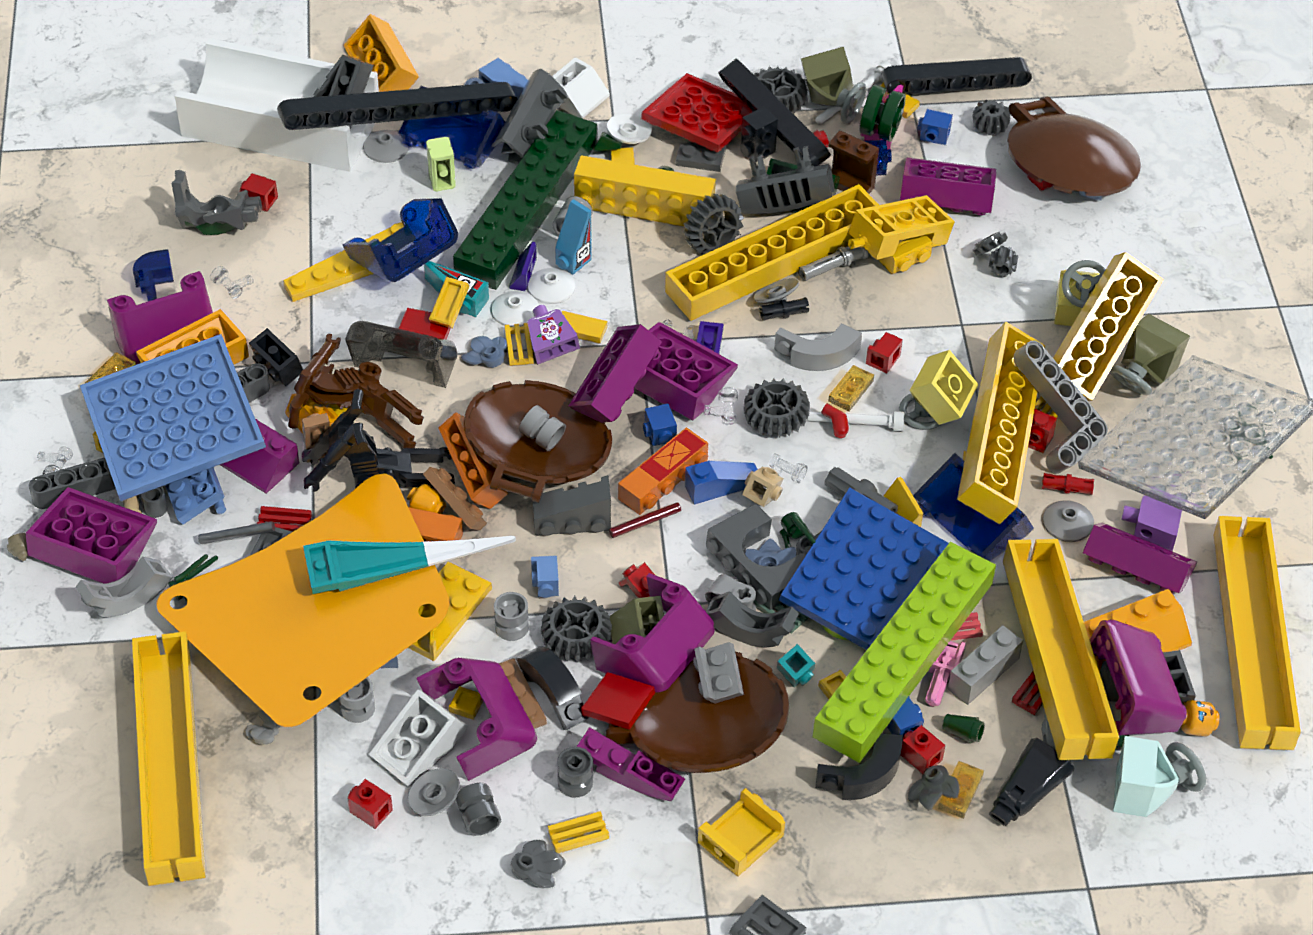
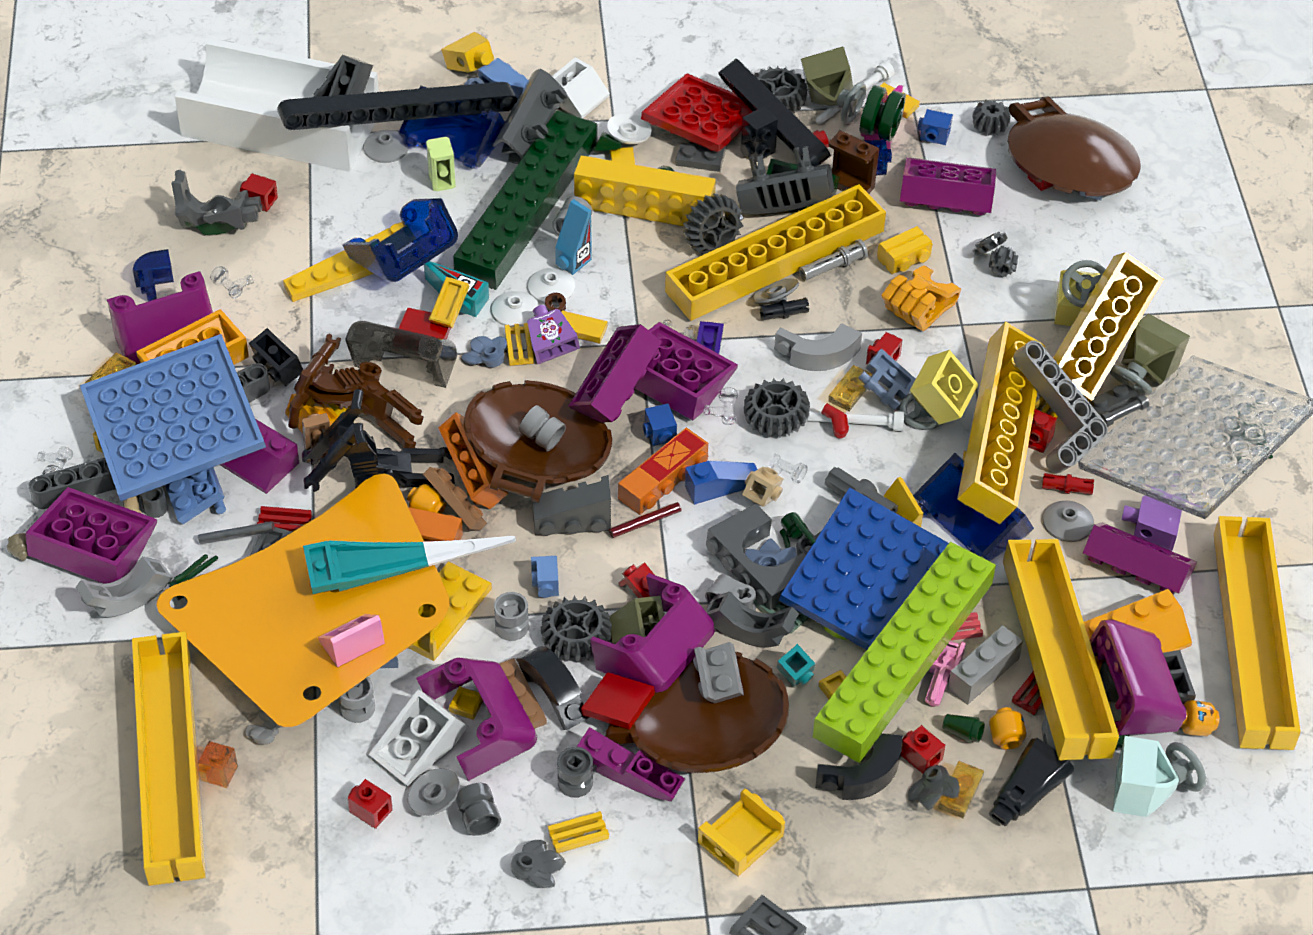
light orange slope [343,14,419,92] -> none
dark purple slope [509,242,537,291] -> none
yellow brick [848,195,955,260] -> none
black beam [881,57,1032,94] -> none
blue brick [887,696,924,739] -> none
none -> clear orange brick [198,741,238,788]
none -> bright pink slope [318,614,385,667]
none -> yellow torso [441,32,494,72]
none -> reddish brown bush [545,292,566,312]
none -> sand blue plate [858,348,916,410]
none -> light orange piece [881,266,961,331]
none -> light orange head [989,707,1027,750]
none -> dark grey plate [1088,383,1149,427]

